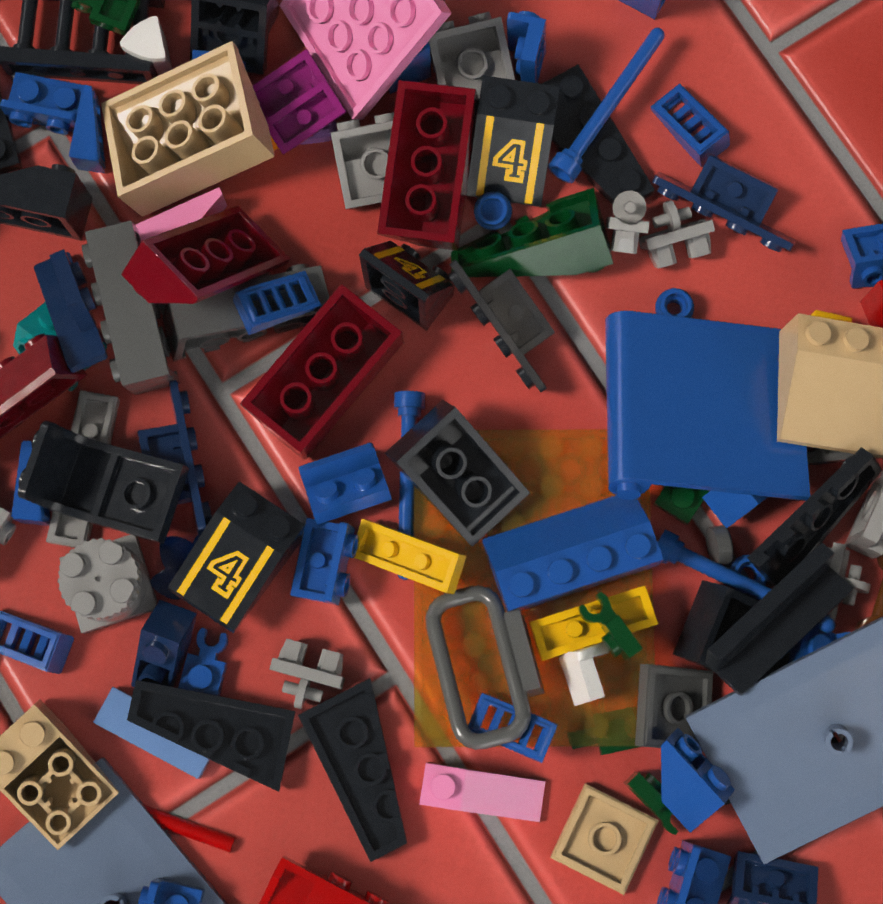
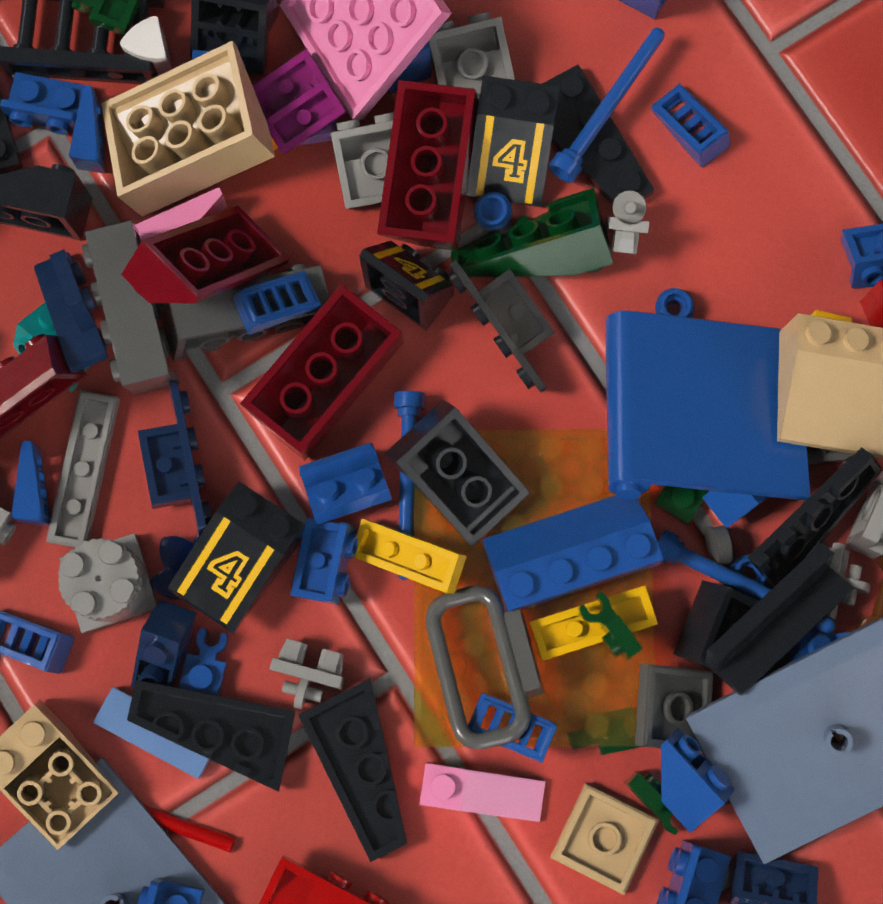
black bracket [18,421,190,544] -> none
blue bracket [507,11,546,83] -> none
white tile [559,642,609,706] -> none
light grey hips [639,200,715,269] -> none
dark blue bracket [652,154,795,252] -> none

